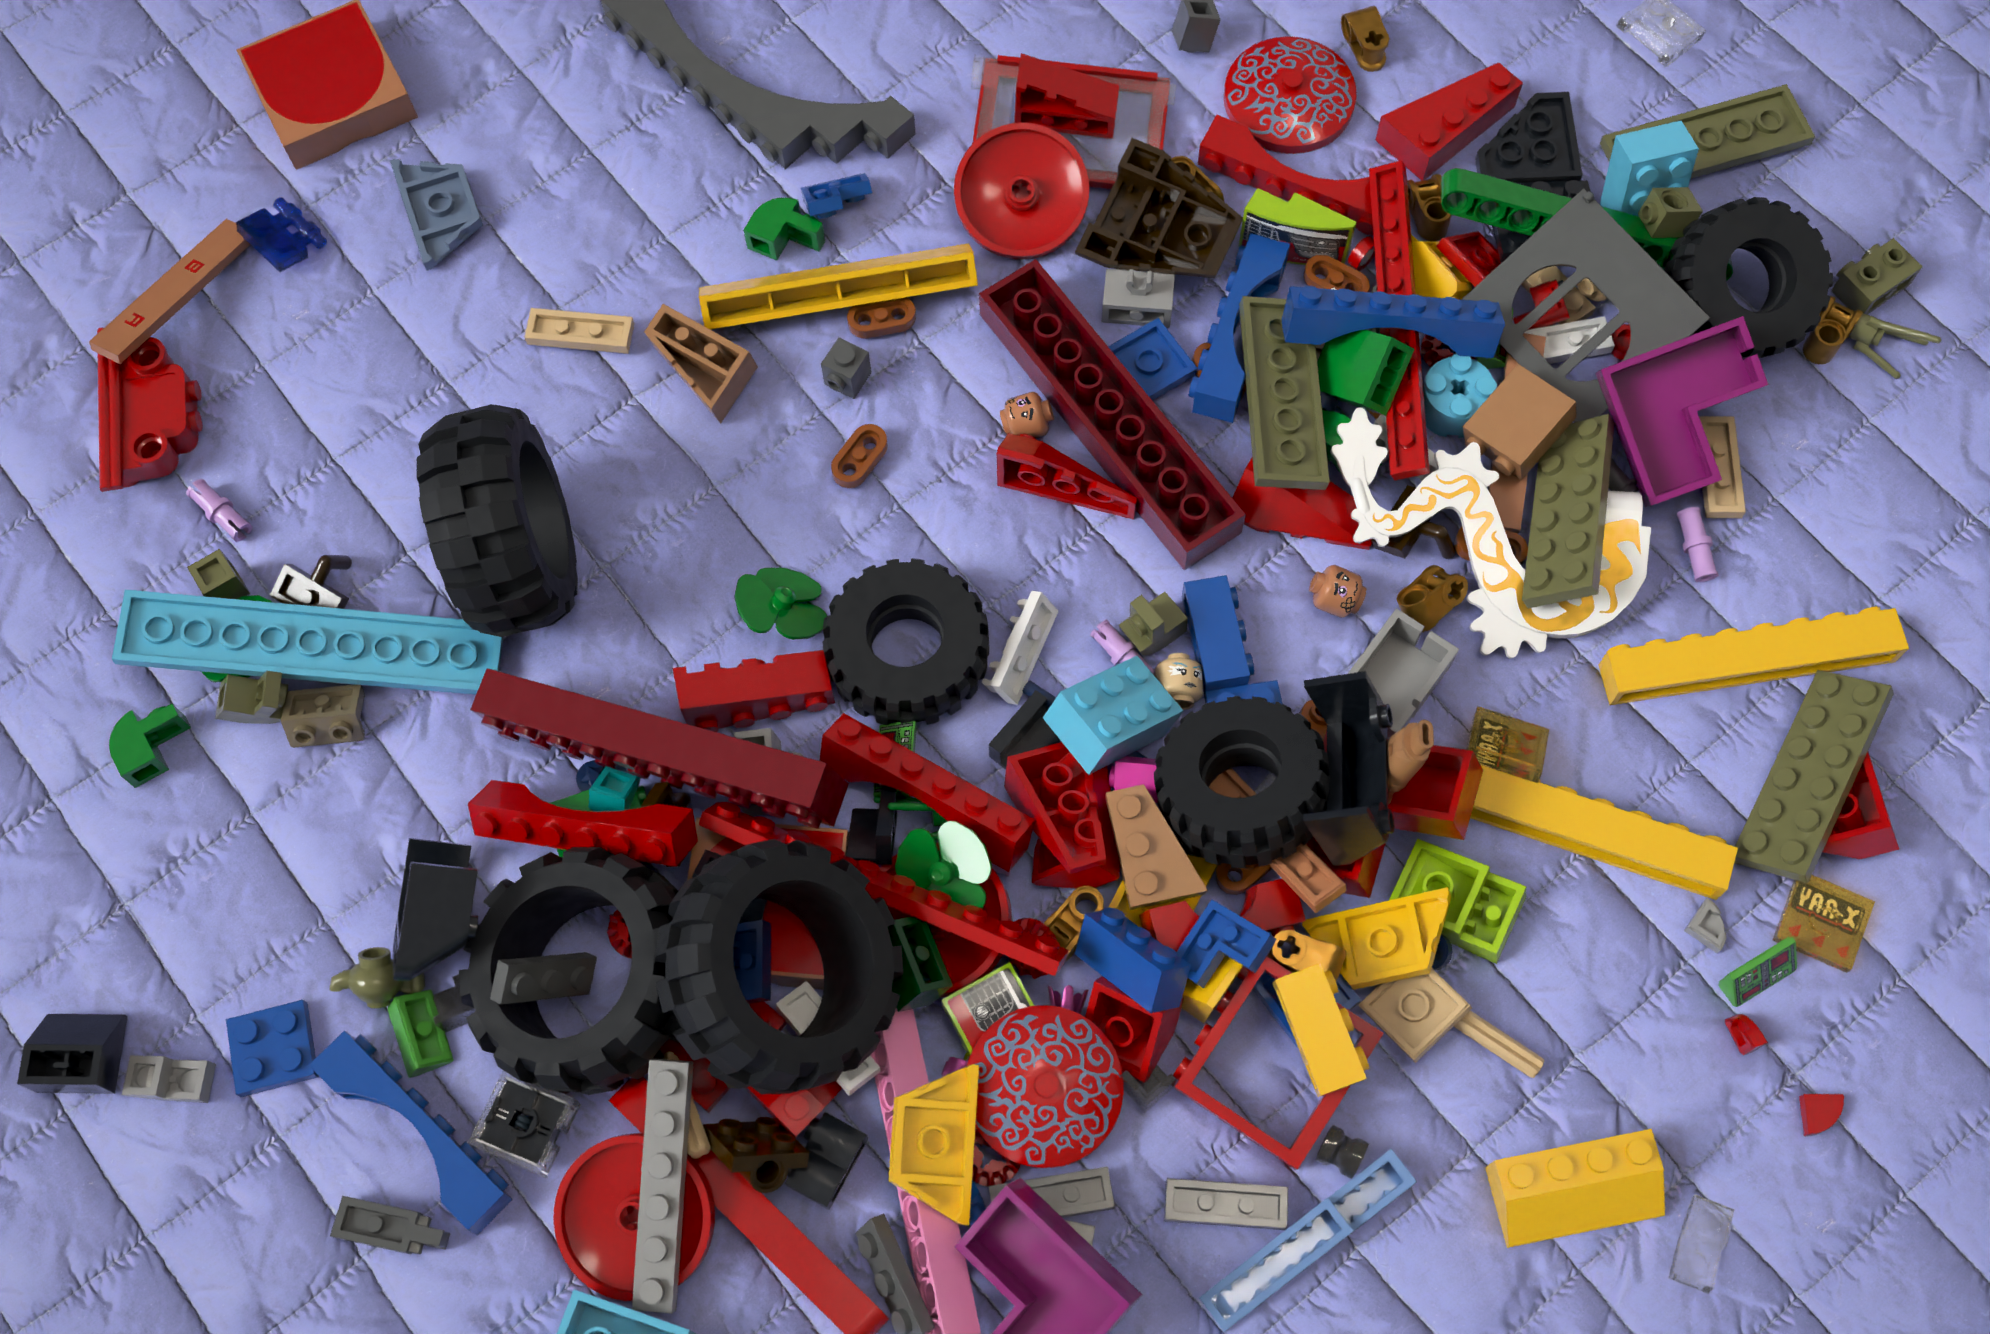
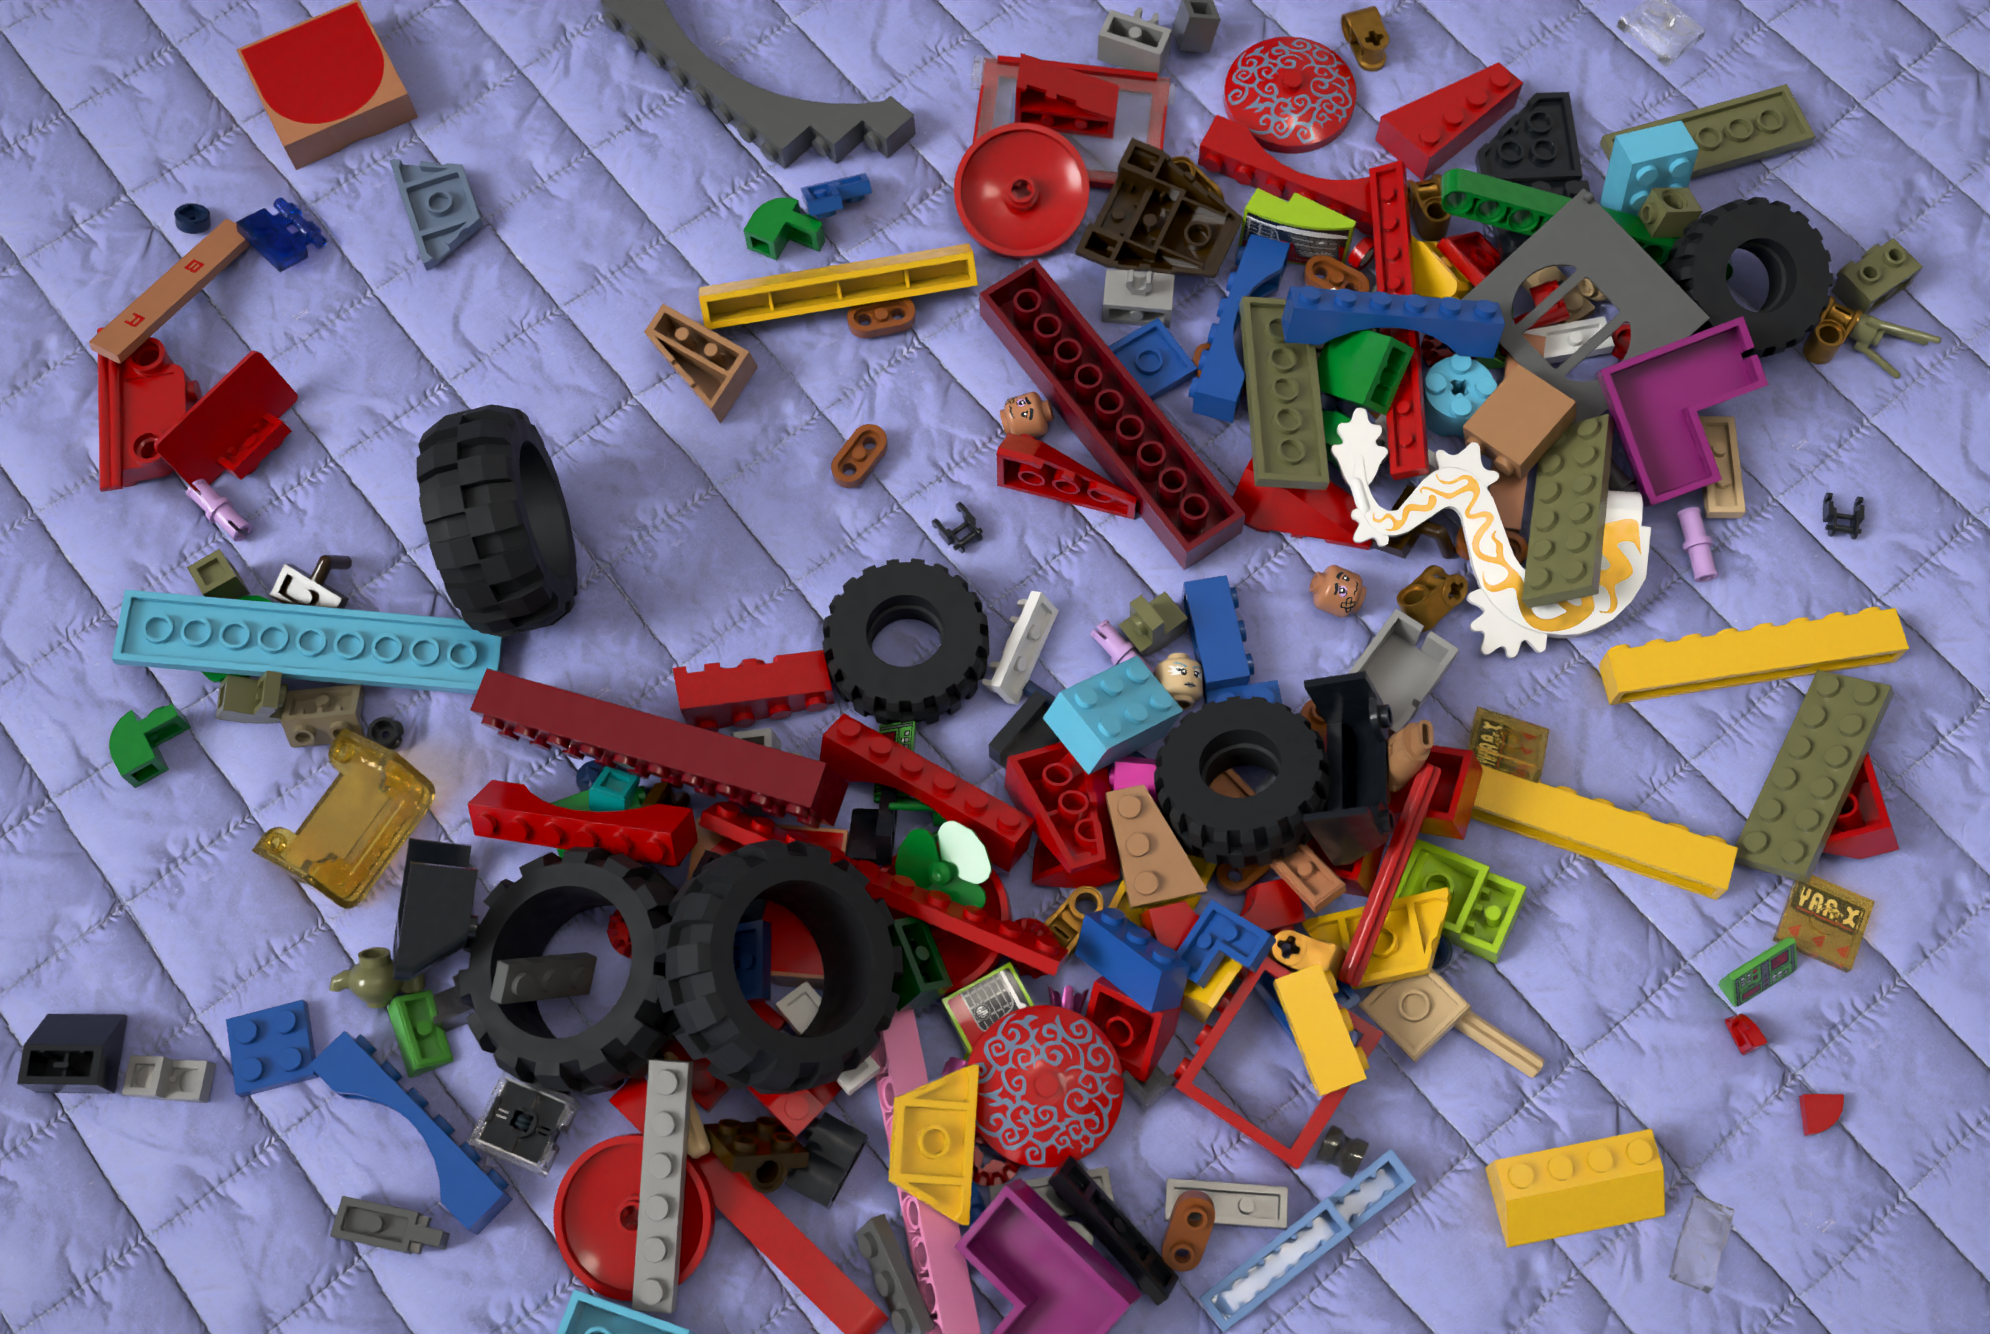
tan plate [524,308,634,354] -> none
green piece [734,568,827,640] -> none
dark grey brick [821,337,872,399] -> none
light grey tile [1684,898,1726,953] -> none
none -> red bracket [154,350,298,492]
none -> dark blue tile [174,203,211,234]
none -> clear yellow windscreen [252,728,436,909]
none -> black plate [367,717,404,752]
none -> black piece [931,502,983,553]
none -> black plate [1047,1155,1179,1306]
none -> light grey brick [1097,7,1172,79]
none -> dark orange plate [1161,1190,1216,1272]
none -> red axle [1338,763,1442,987]
none -> black piece [1823,492,1864,540]

